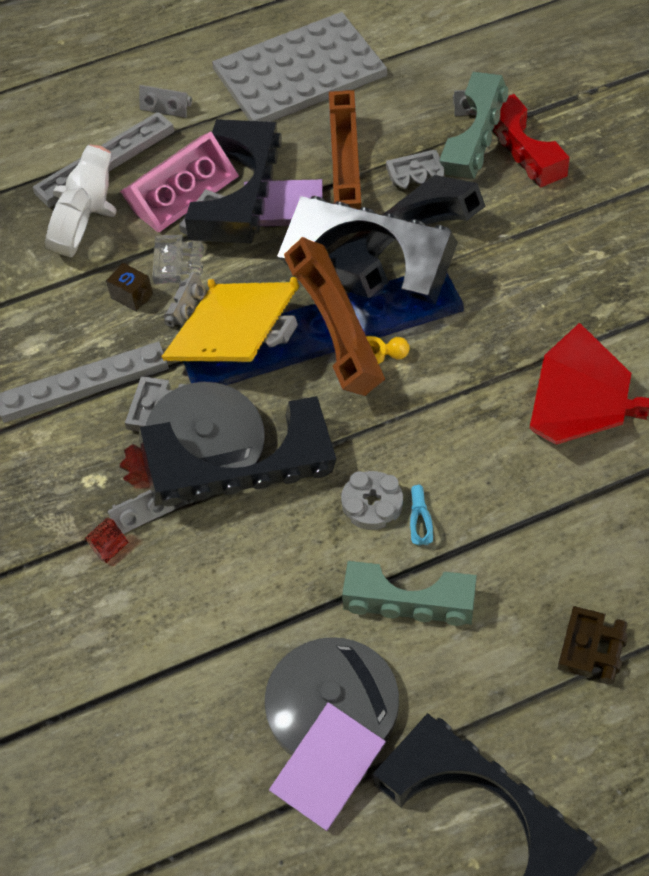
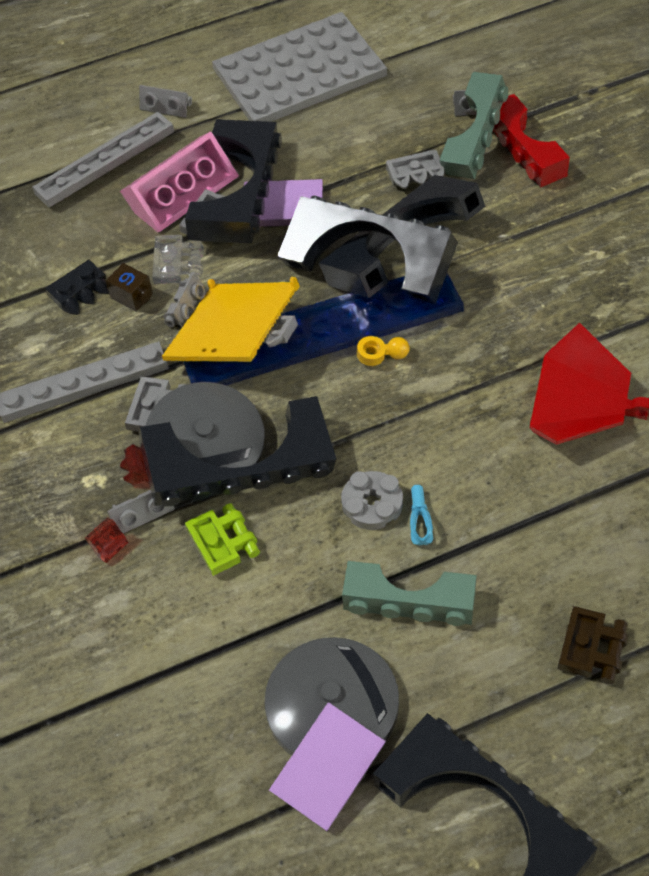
white animal [45,144,117,257] -> none
dark orange arch [283,237,385,396] -> none
dark orange arch [329,90,362,210] -> none
none -> black plate [45,259,109,315]
none -> lime plate [185,503,260,576]

